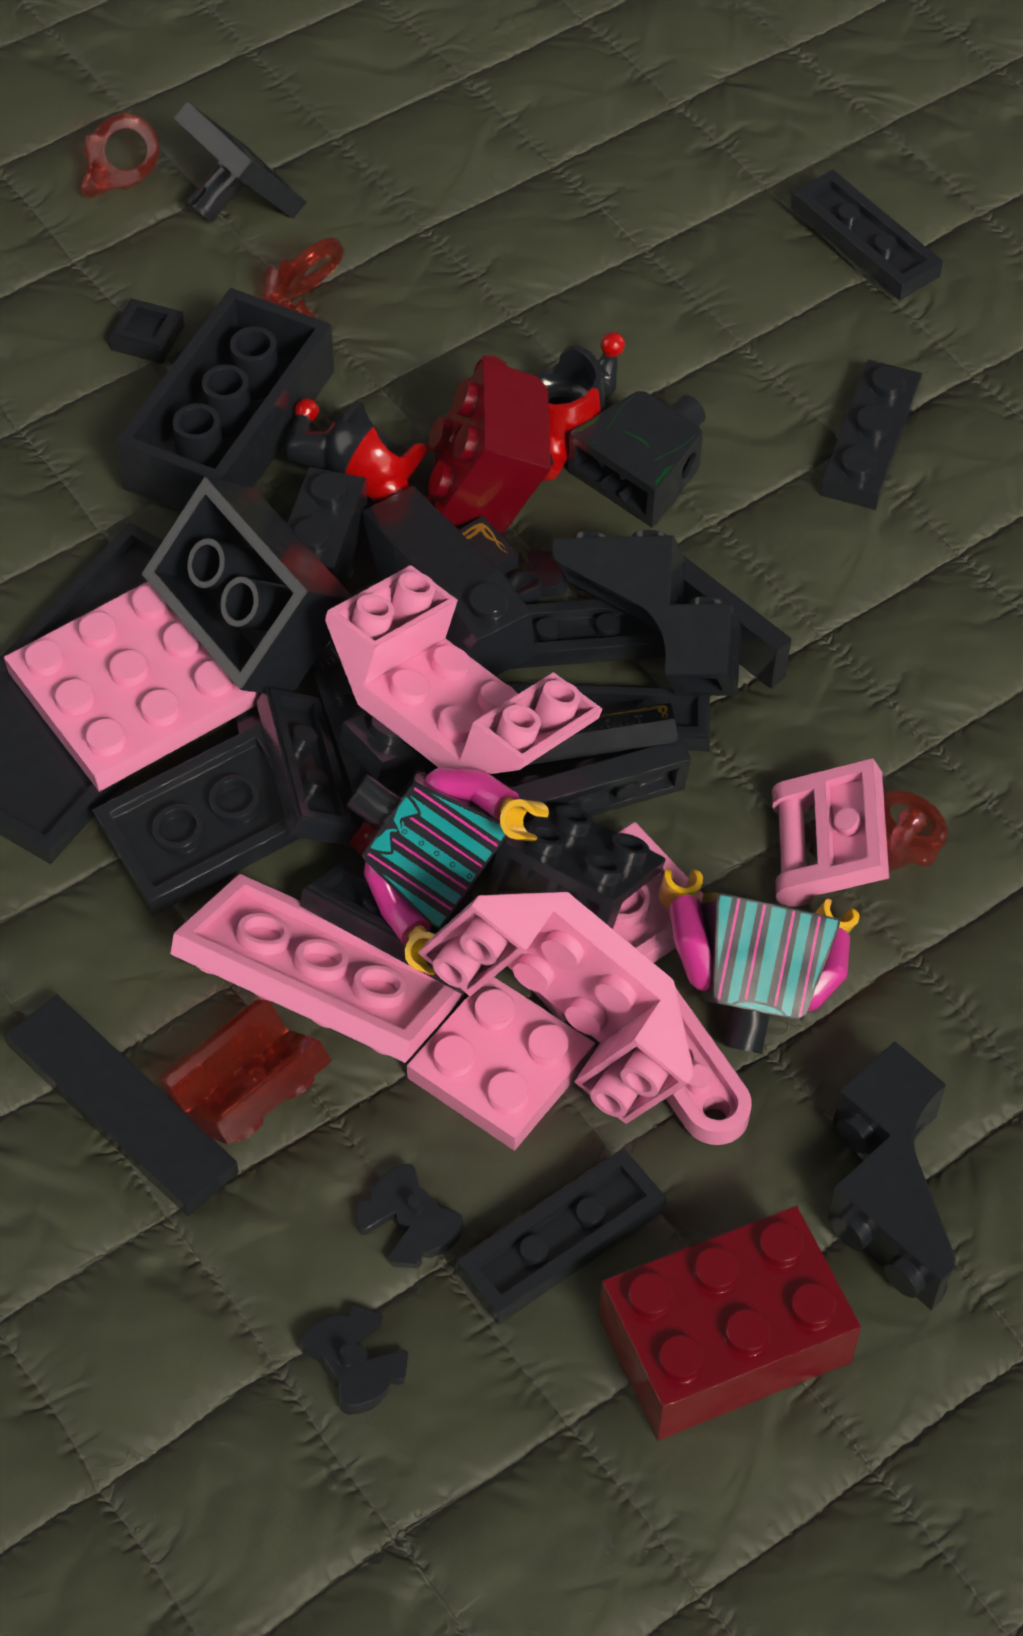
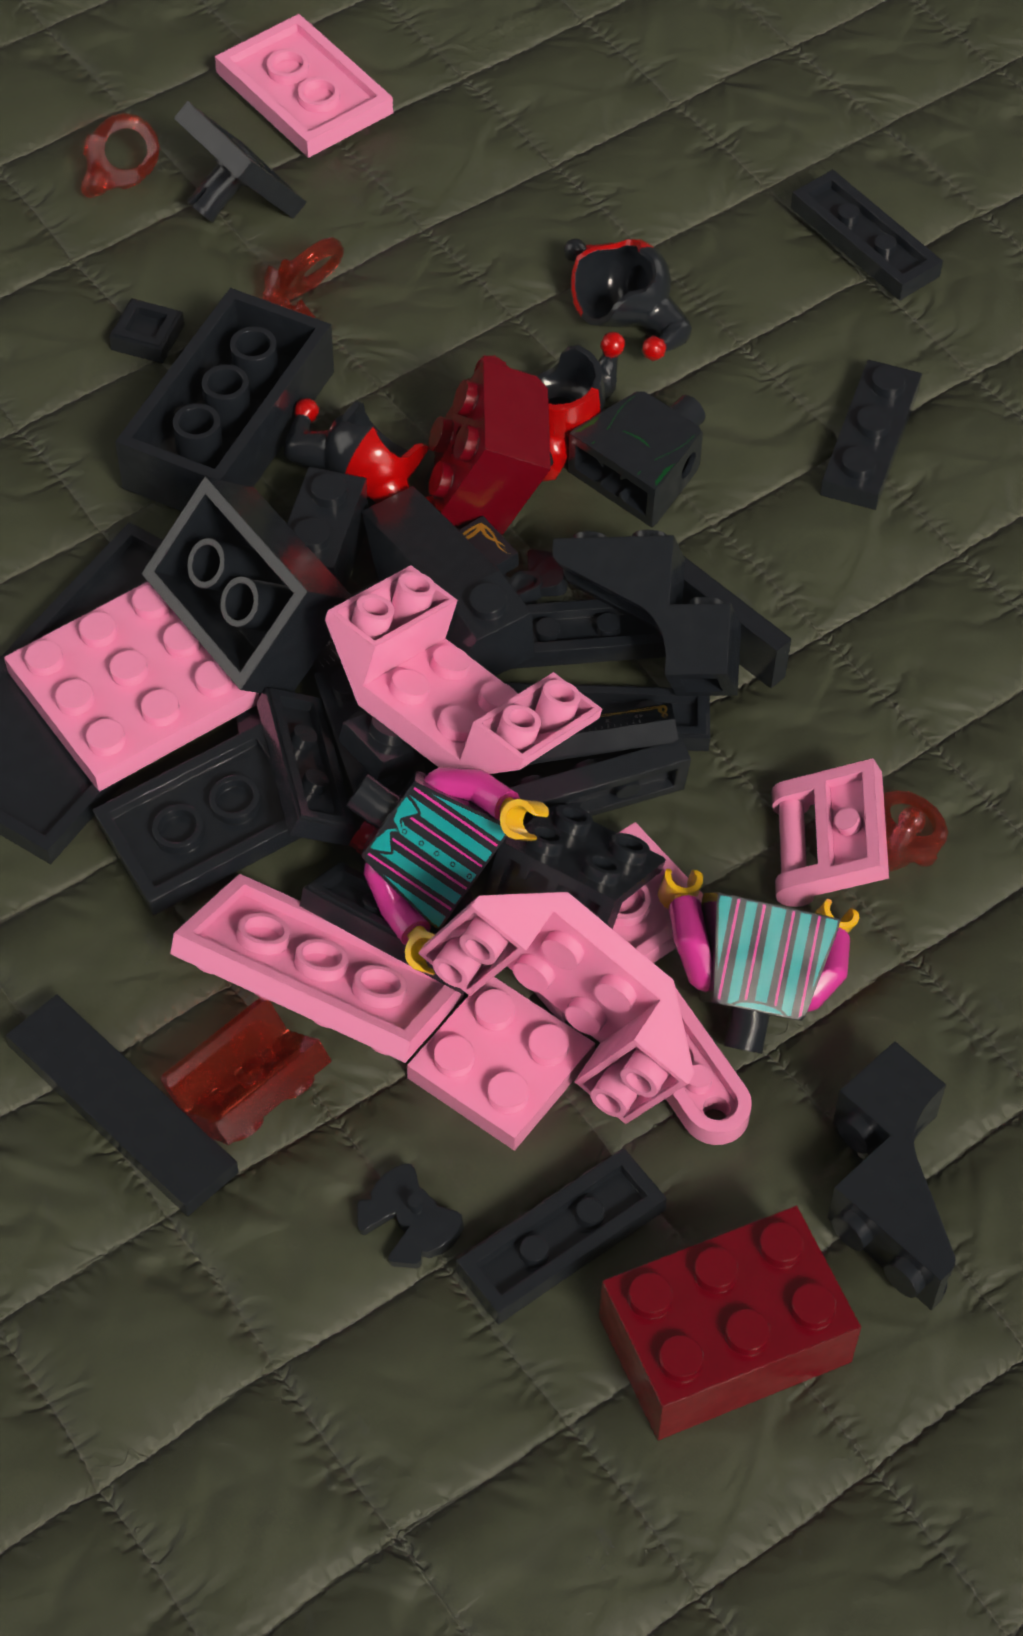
black piece [300,1306,408,1415] -> none
none -> bright pink plate [215,14,393,158]
none -> black piece [564,238,692,361]

